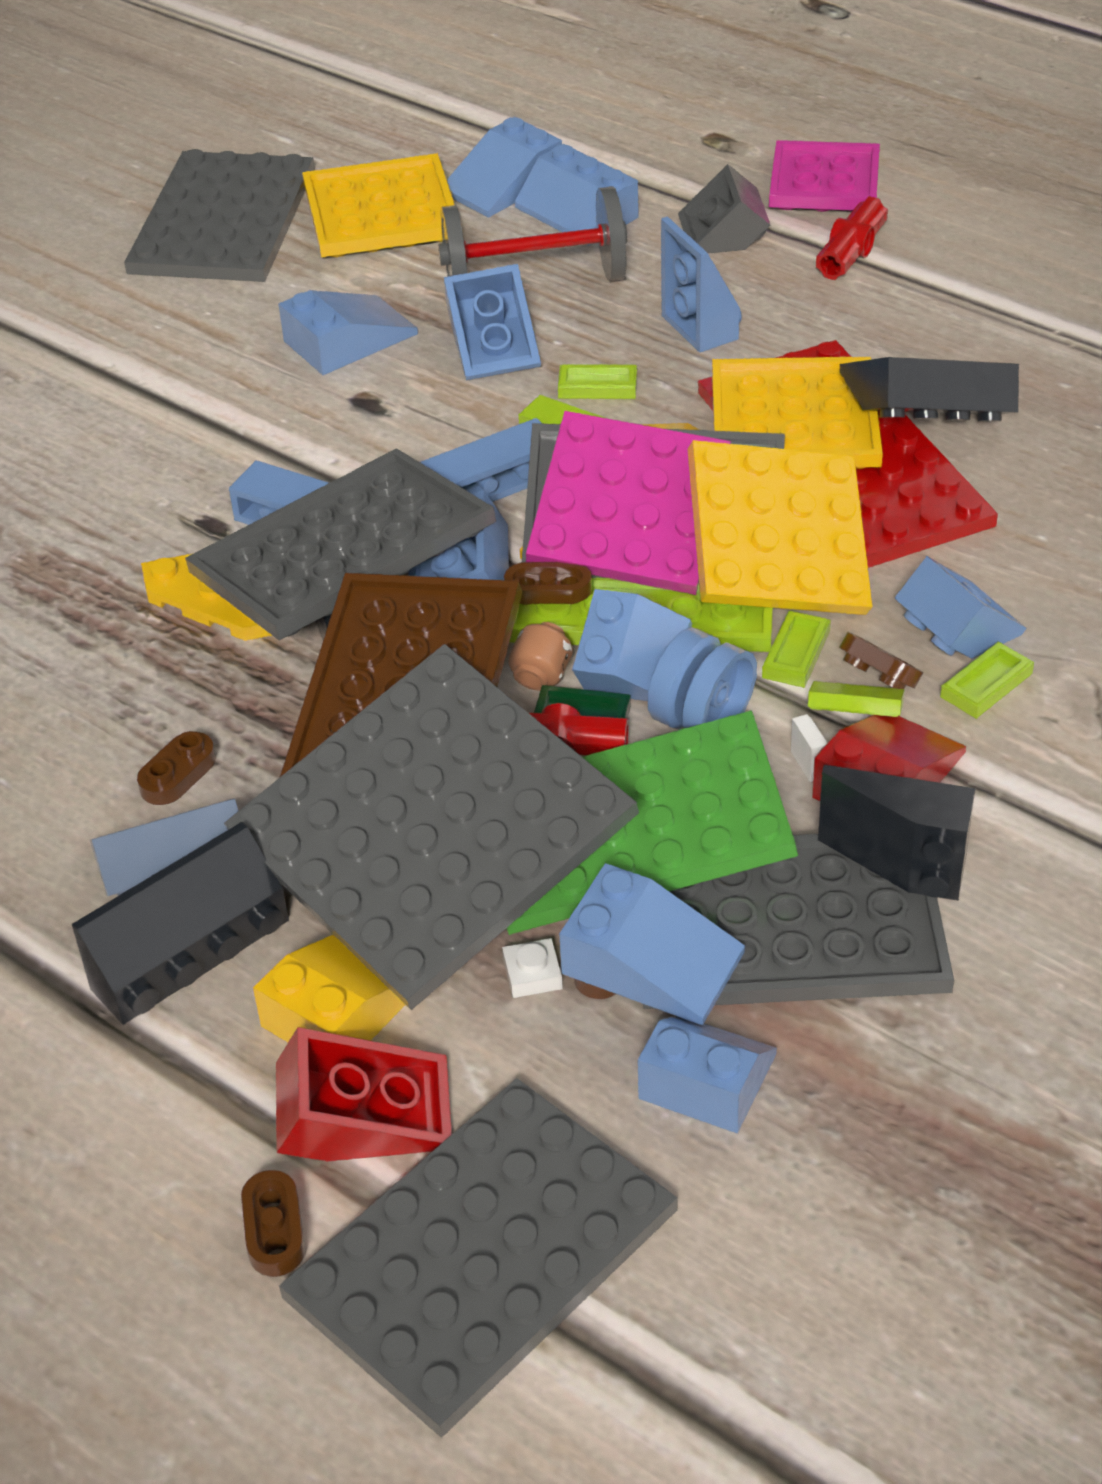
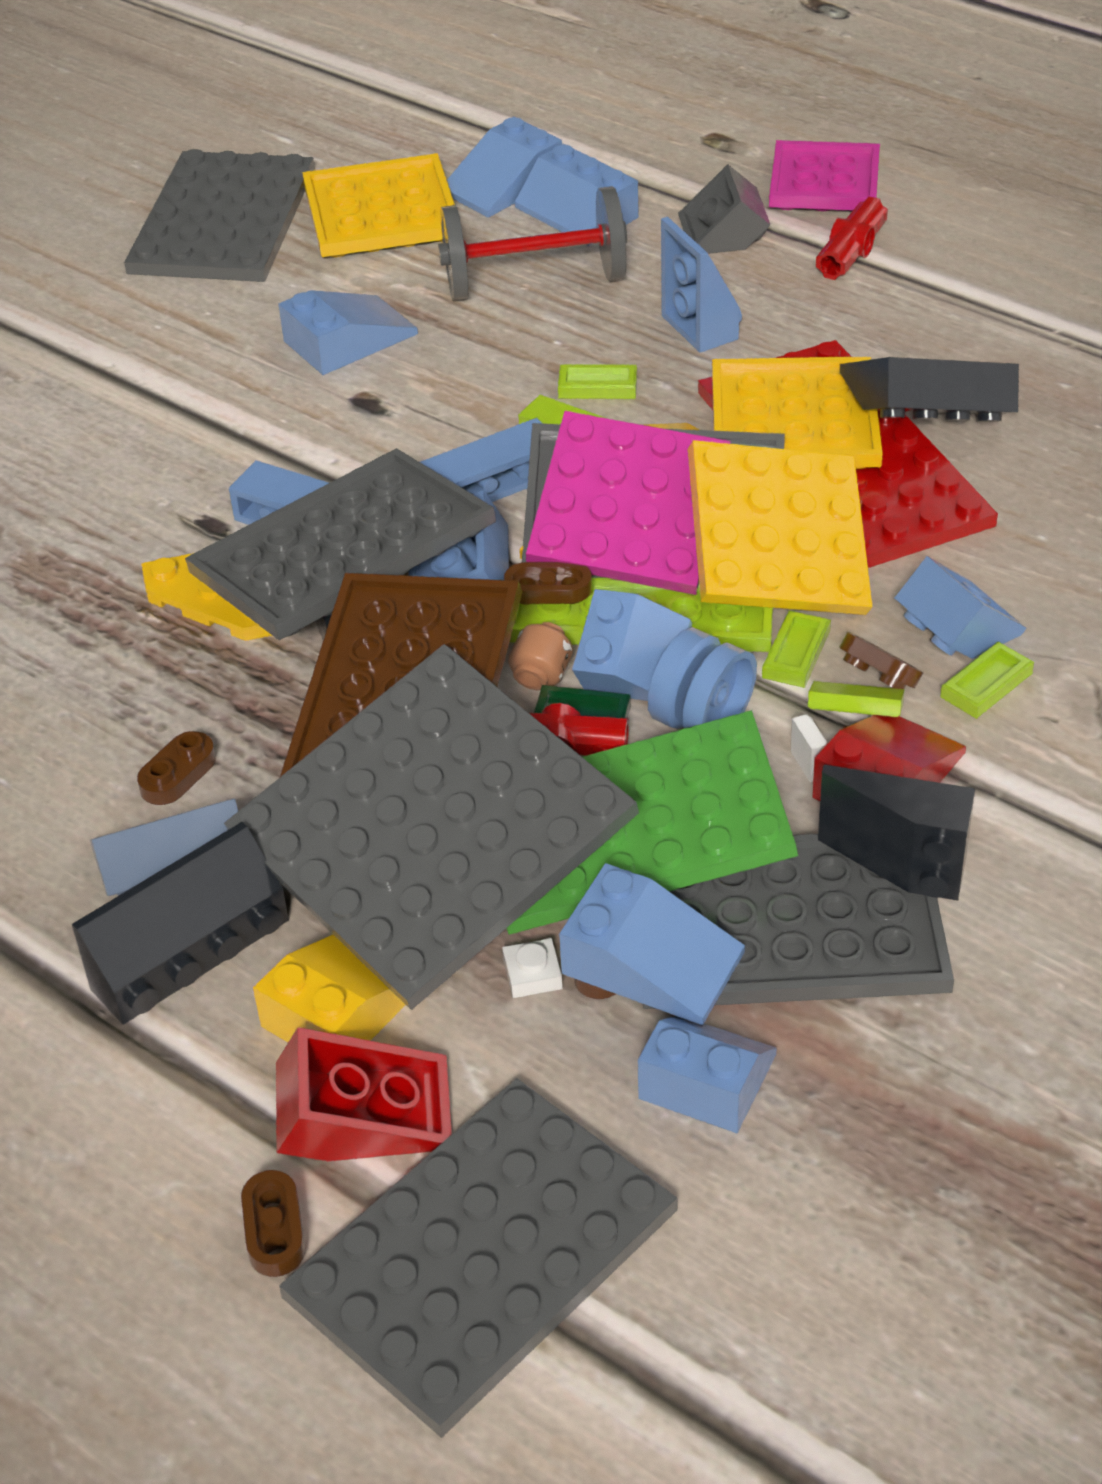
medium blue slope [444,264,541,381] -> none

